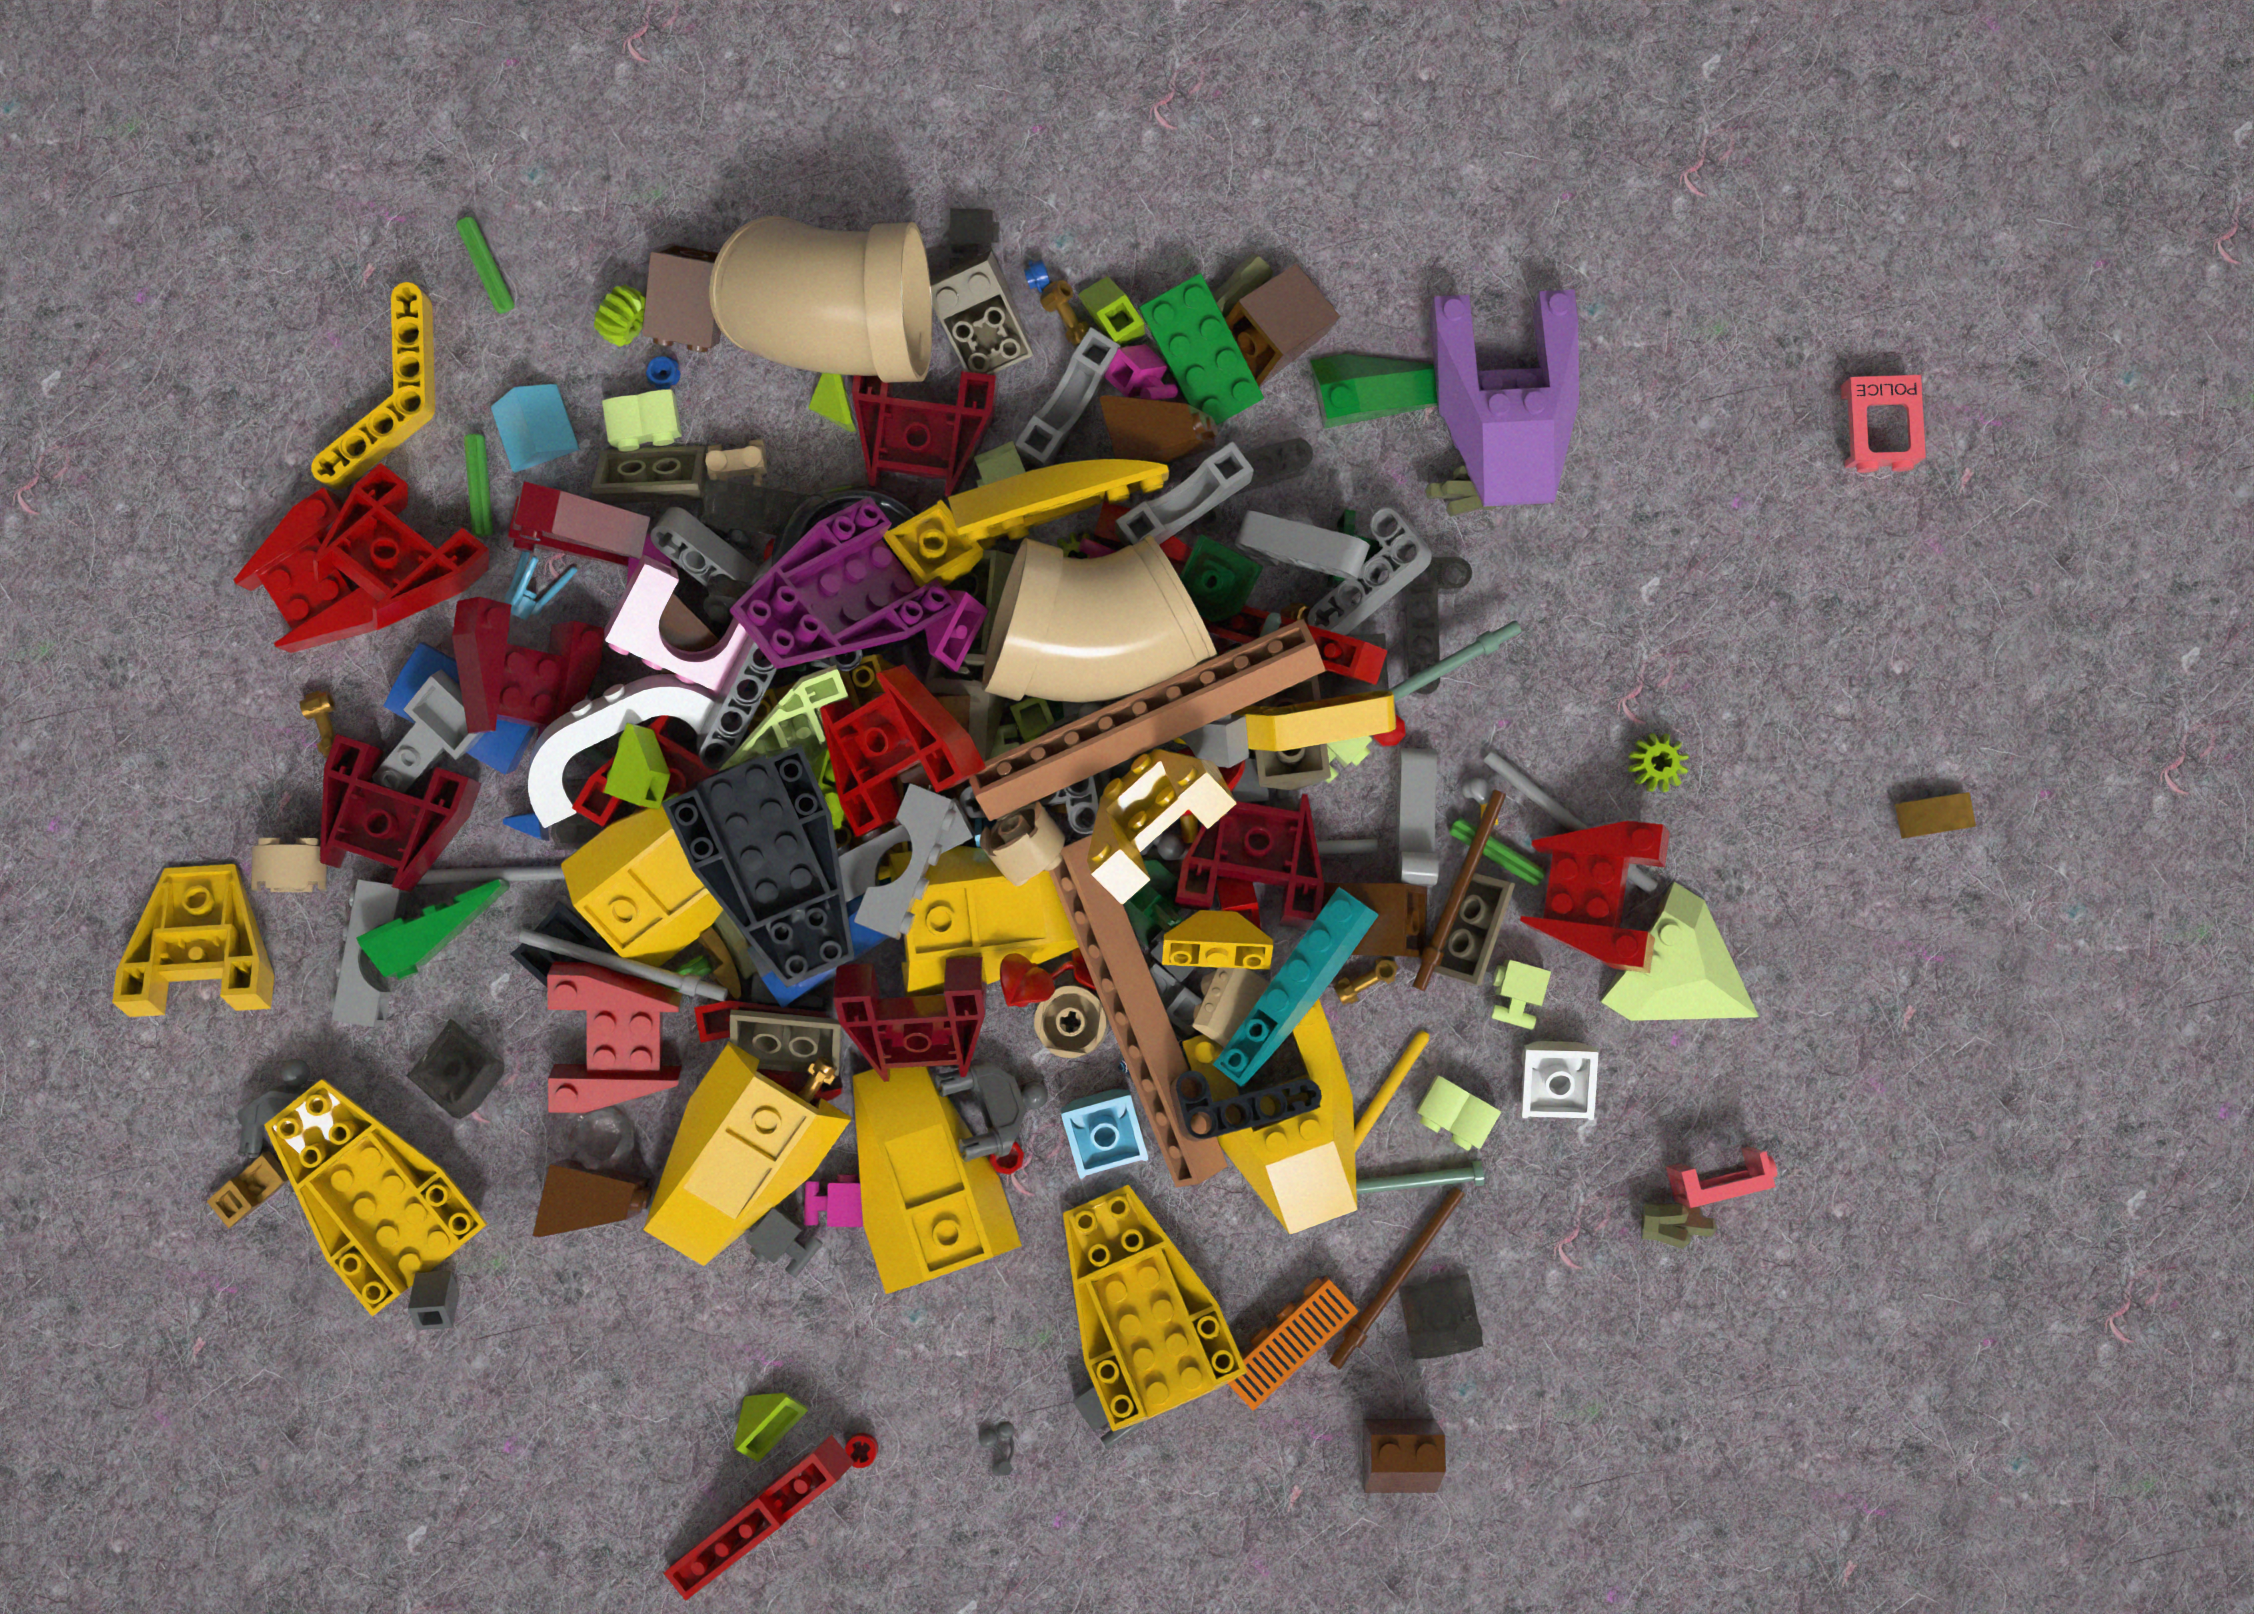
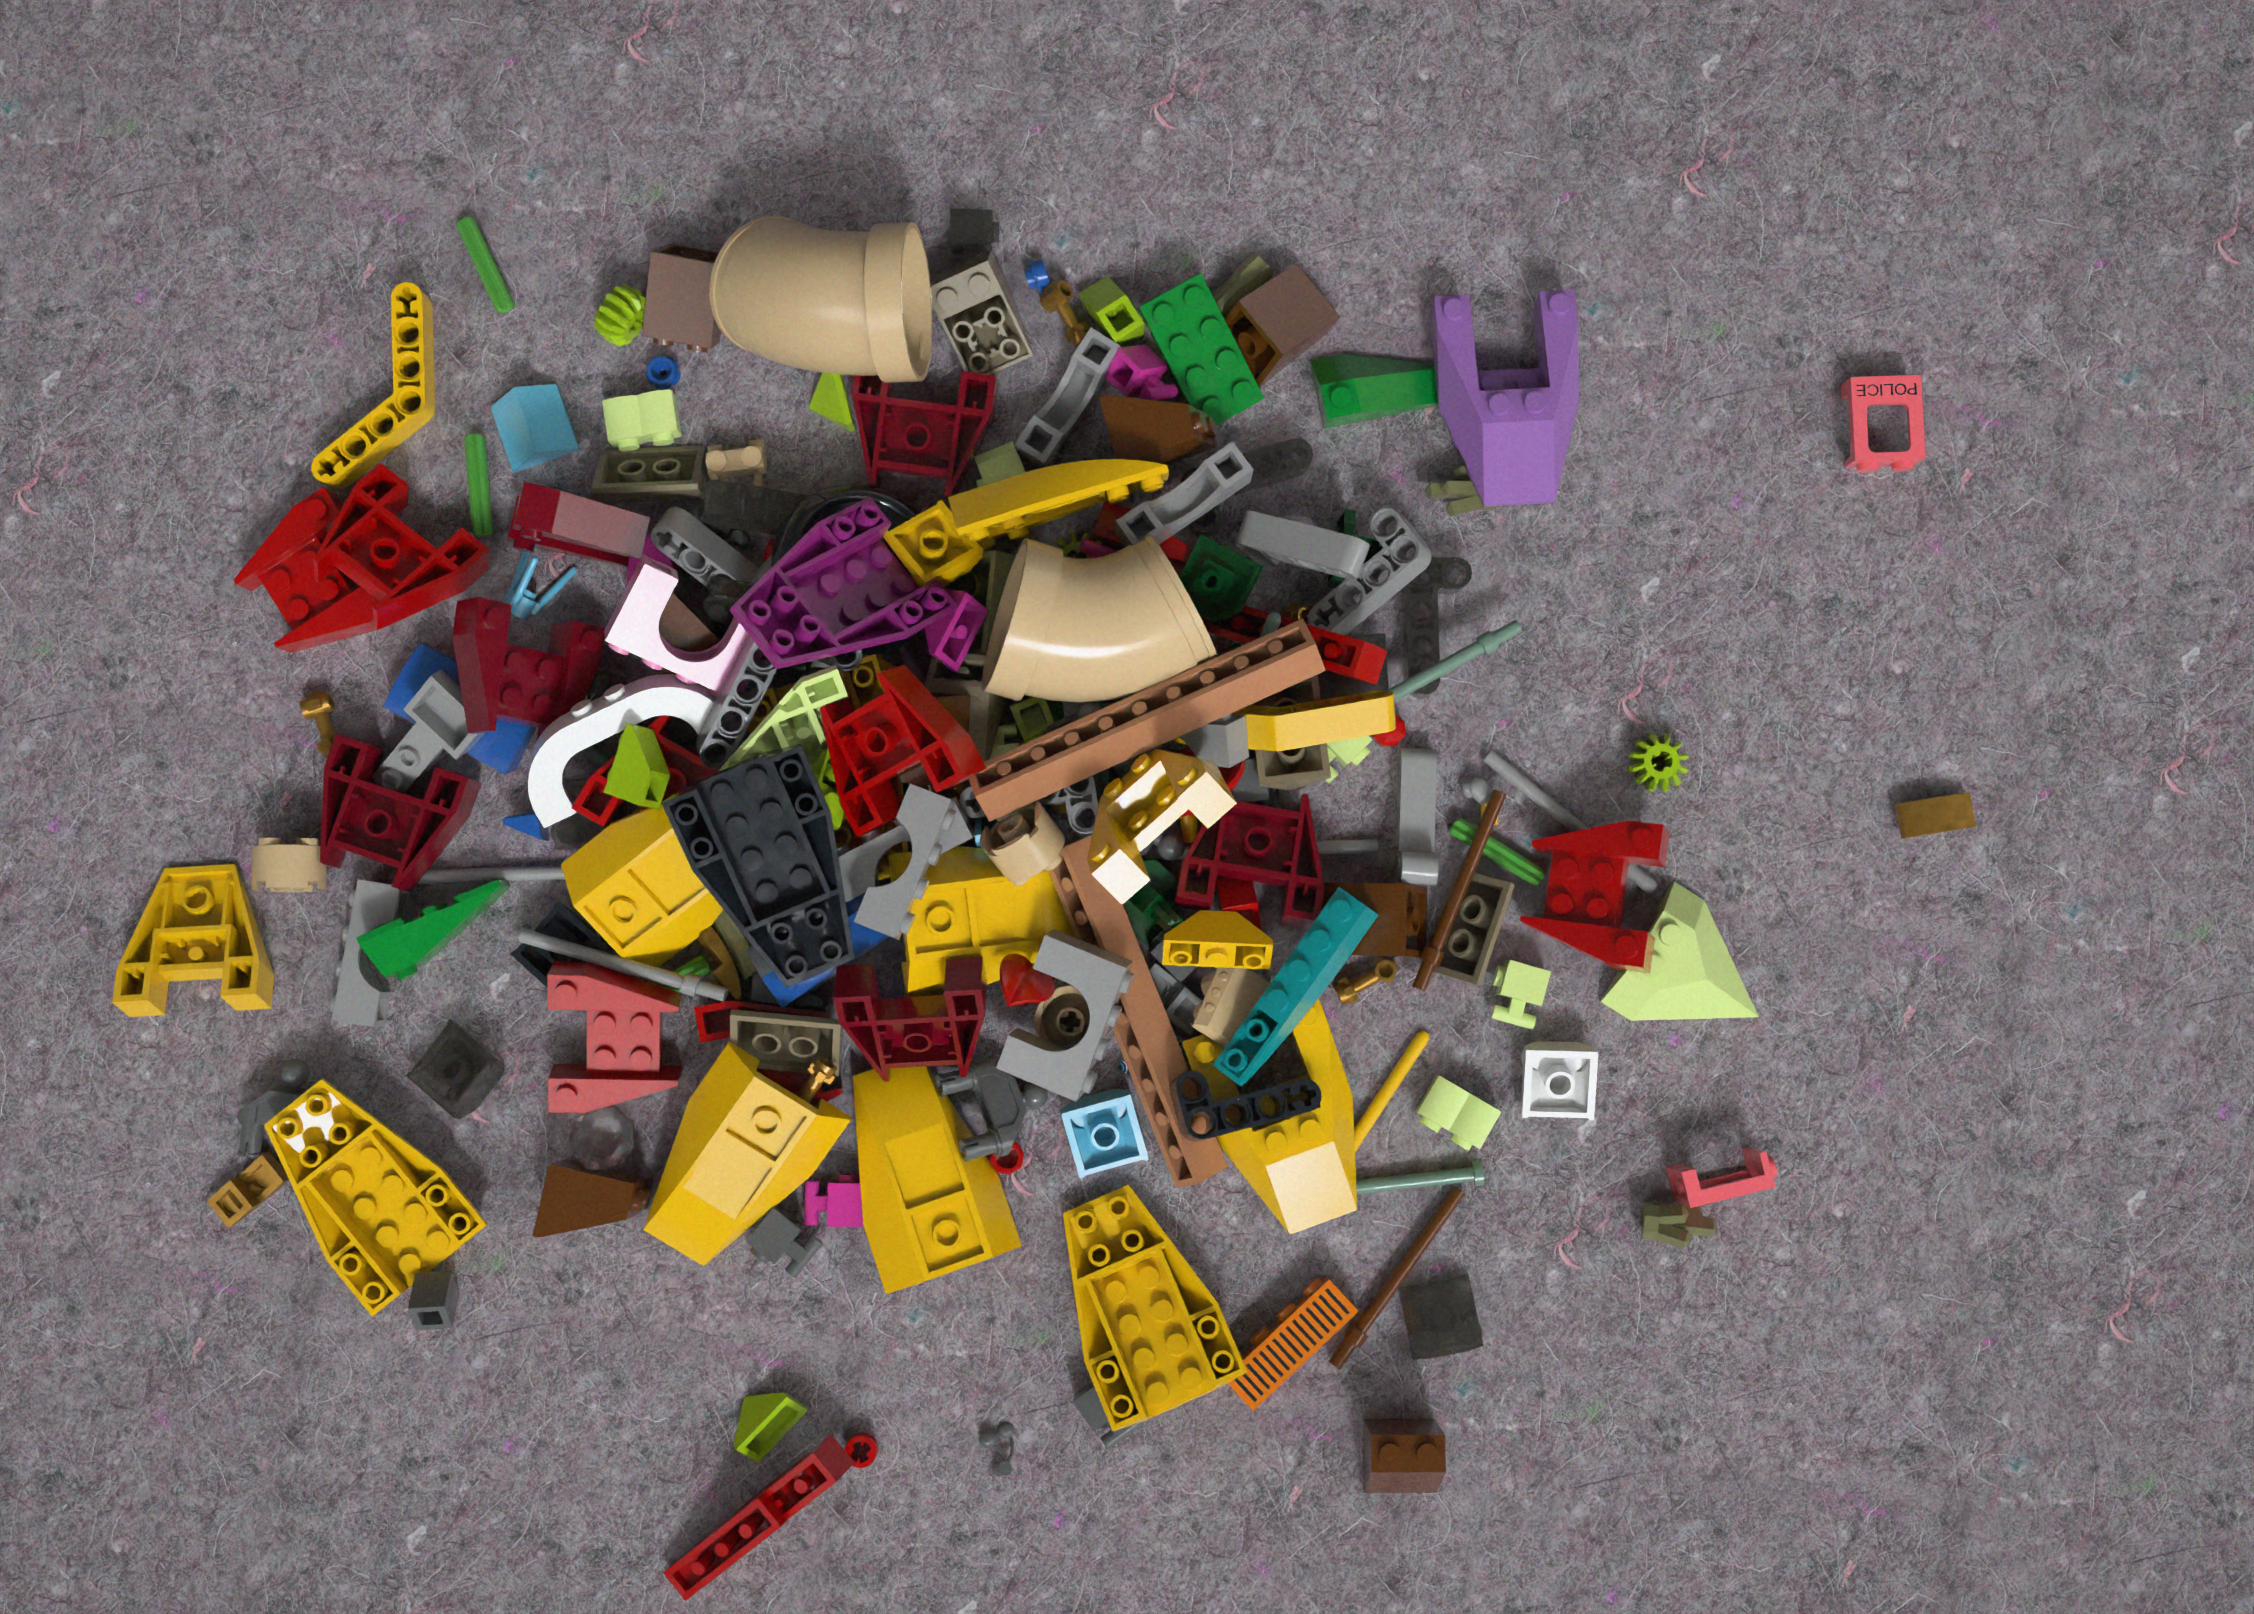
none -> light grey arch [996,929,1135,1102]

